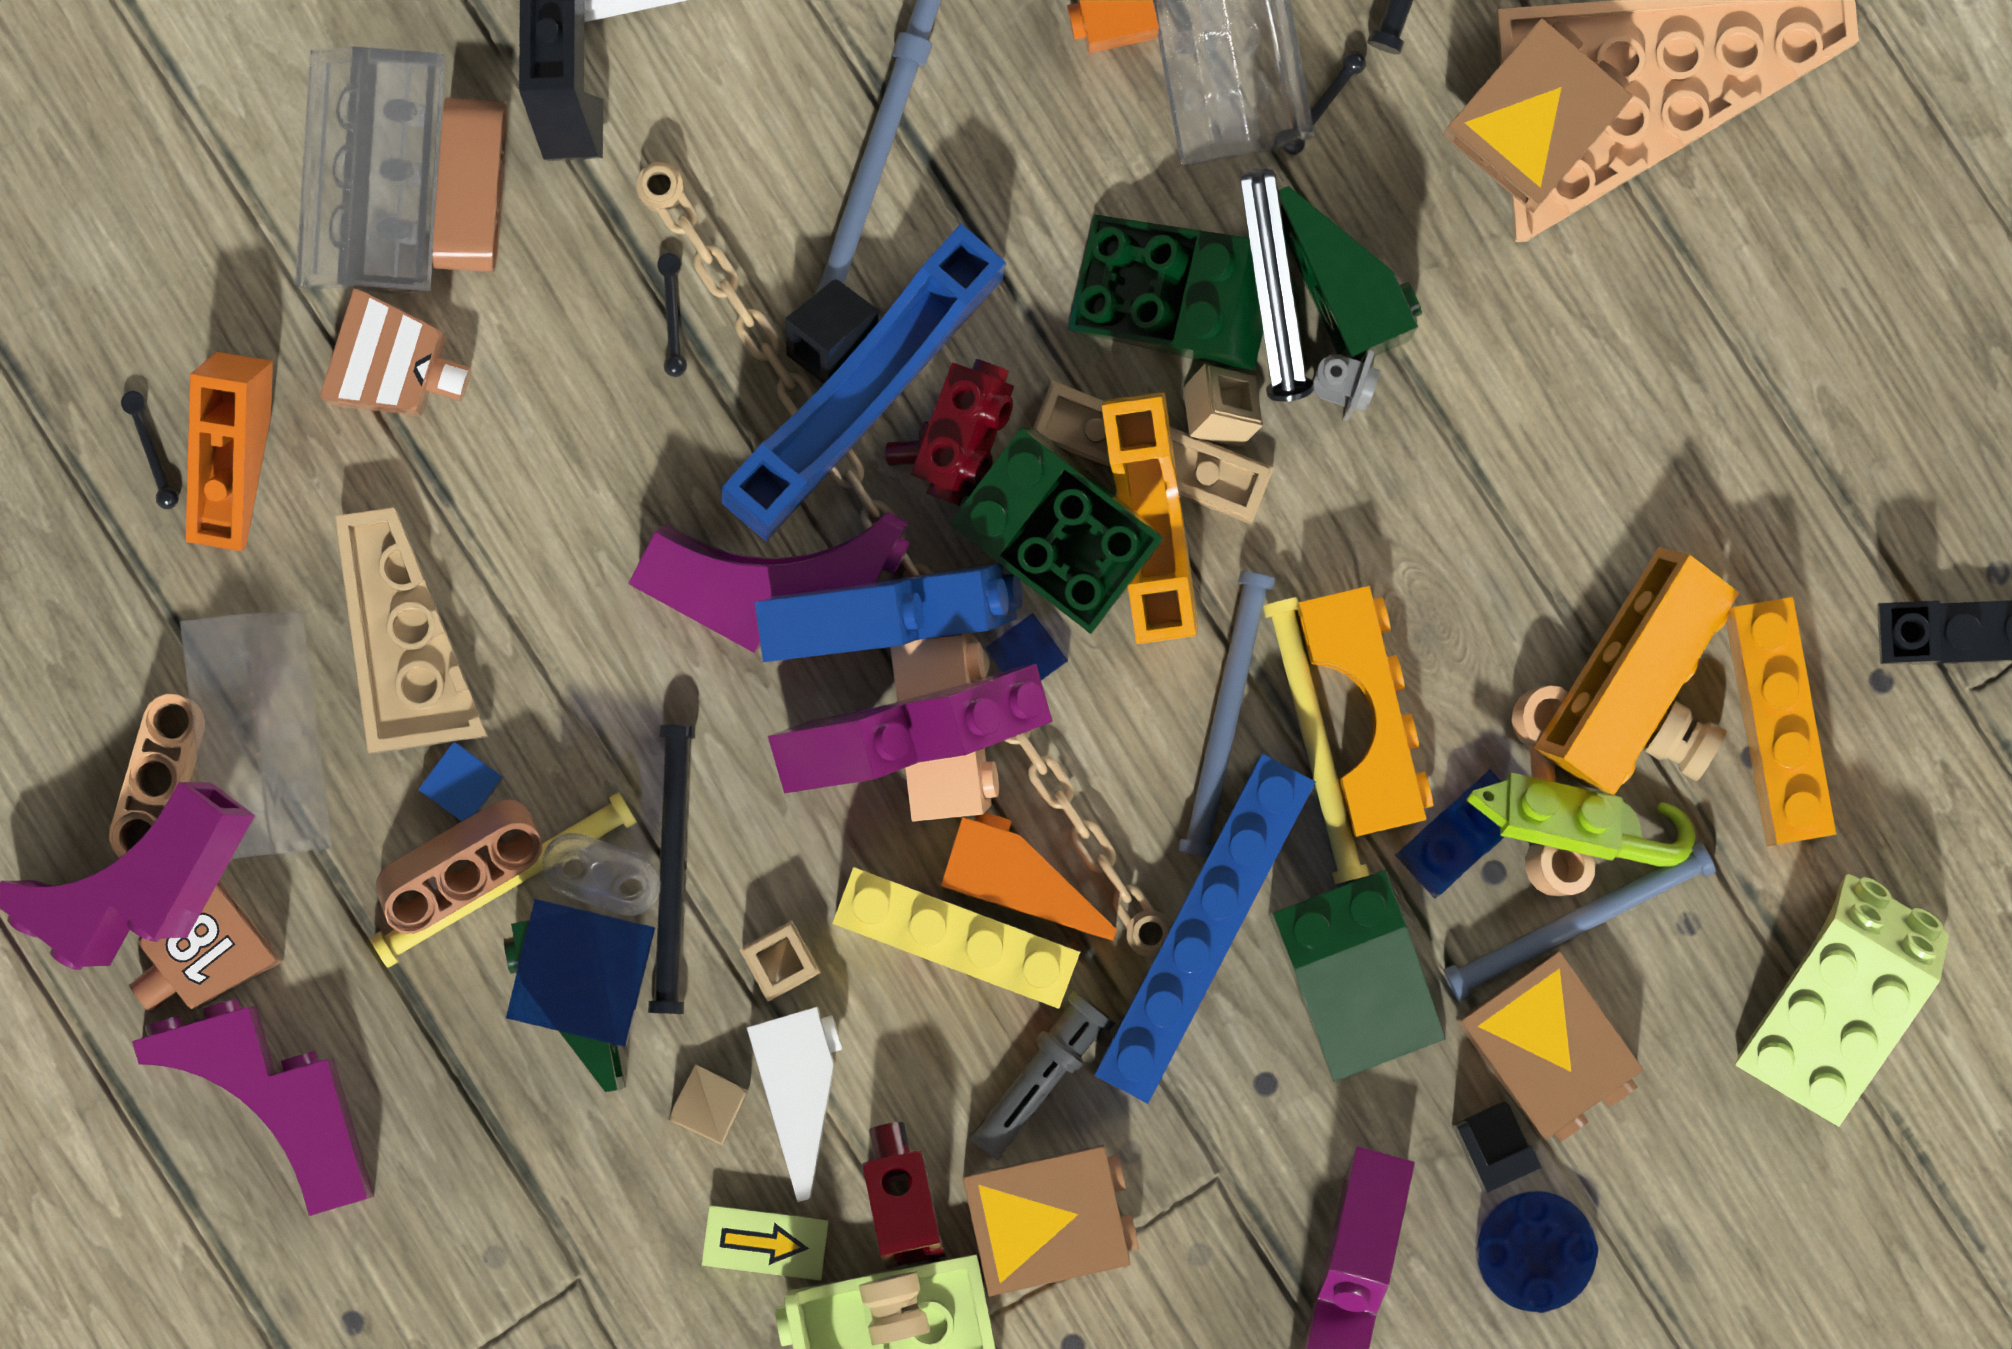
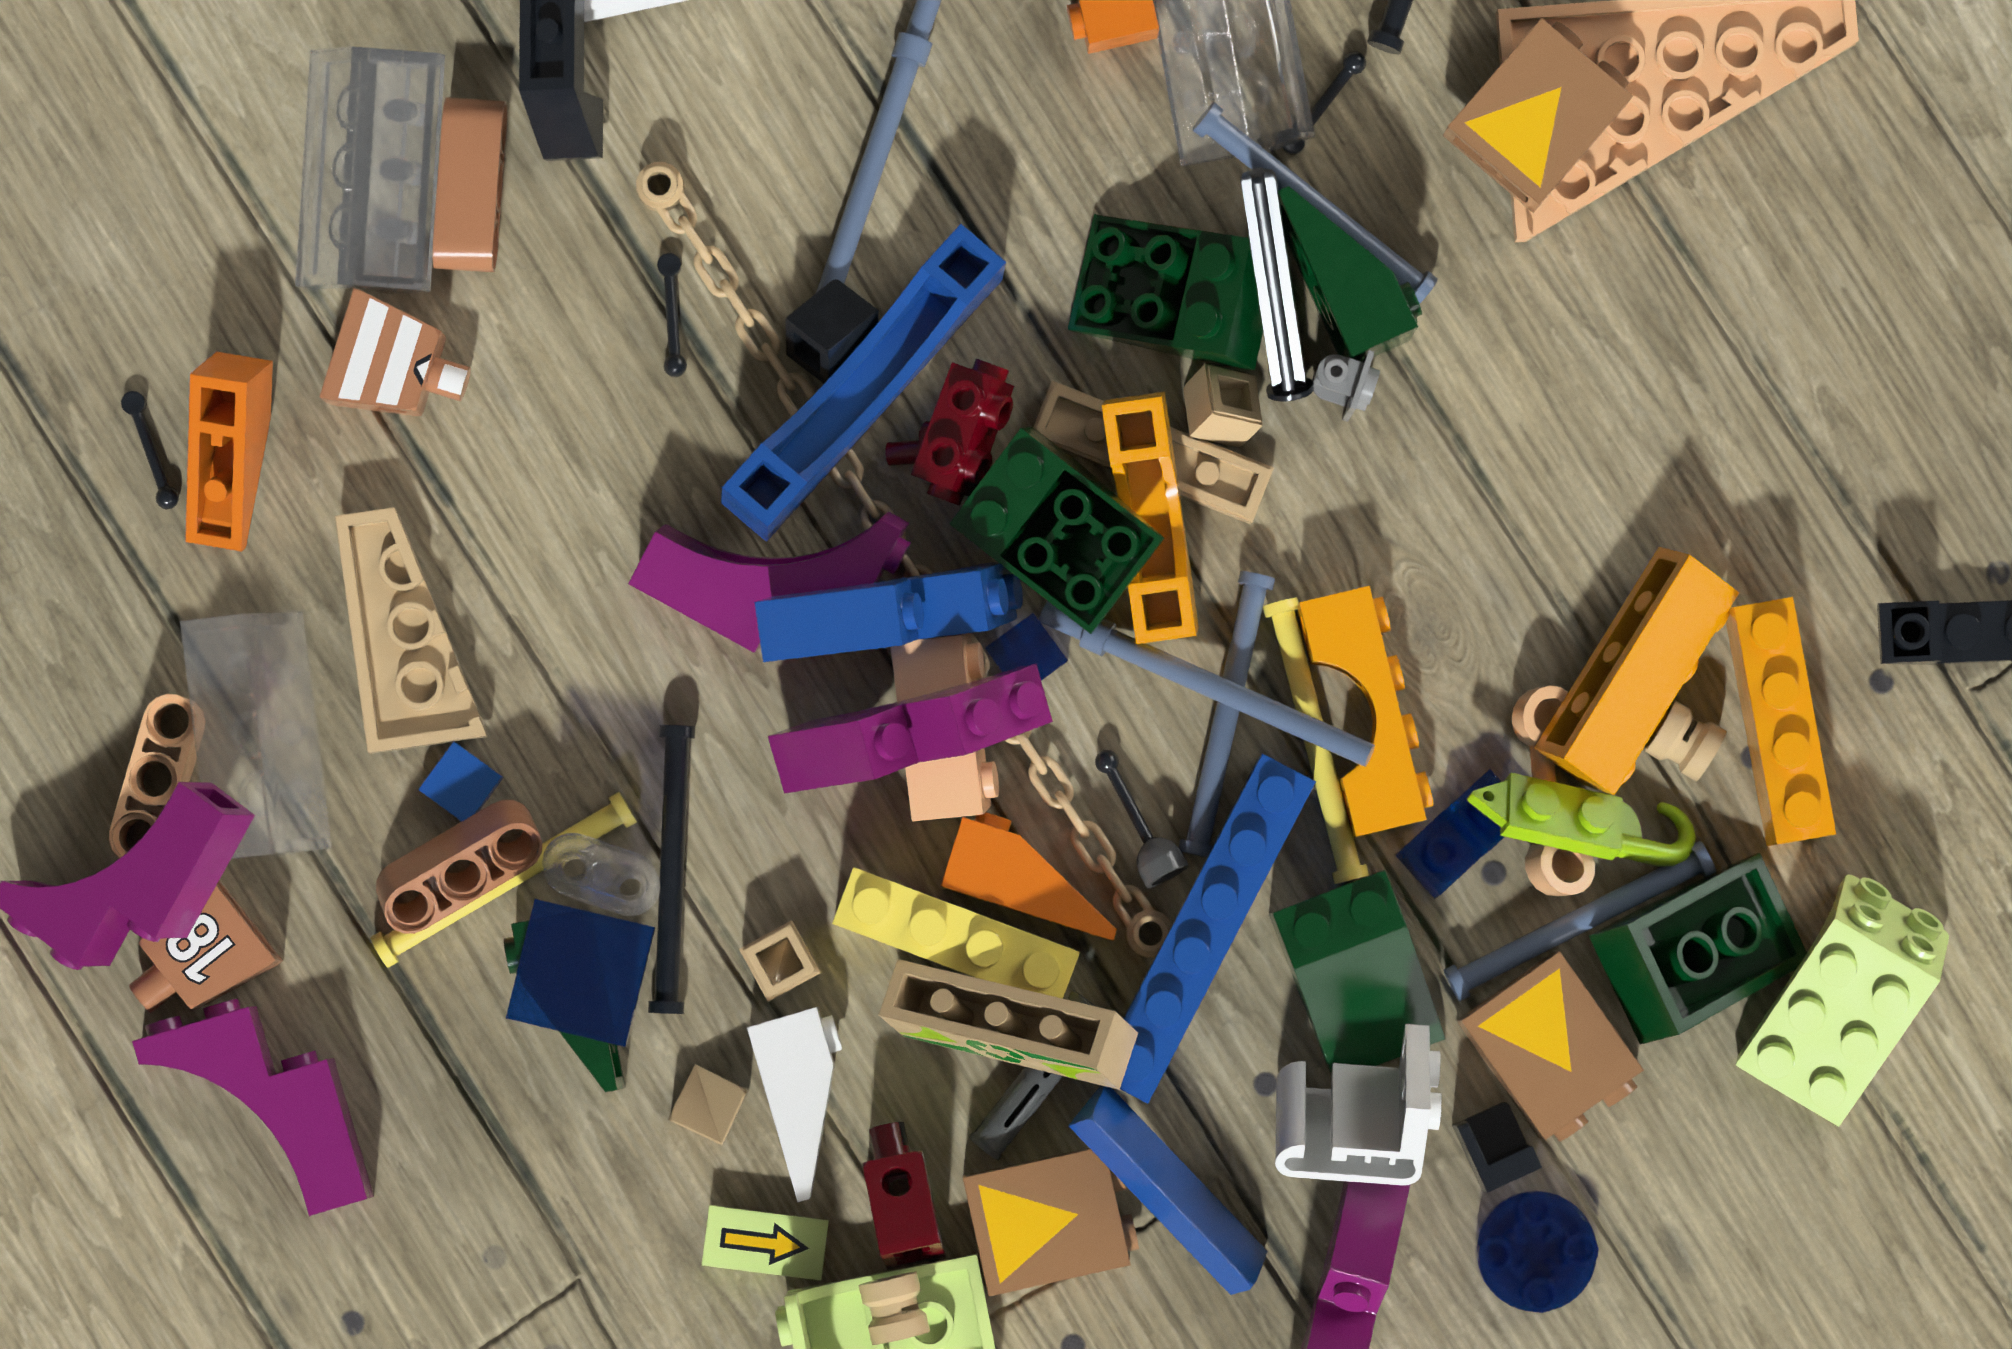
none -> tan brick [878,959,1138,1090]
none -> sand blue bar [1039,601,1375,767]
none -> blue slope [1068,1085,1268,1295]
none -> hinge [1095,750,1189,888]
none -> sand blue bar [1192,102,1438,304]
none -> white piece [1275,1024,1441,1185]
none -> dark green slope [1589,853,1807,1045]

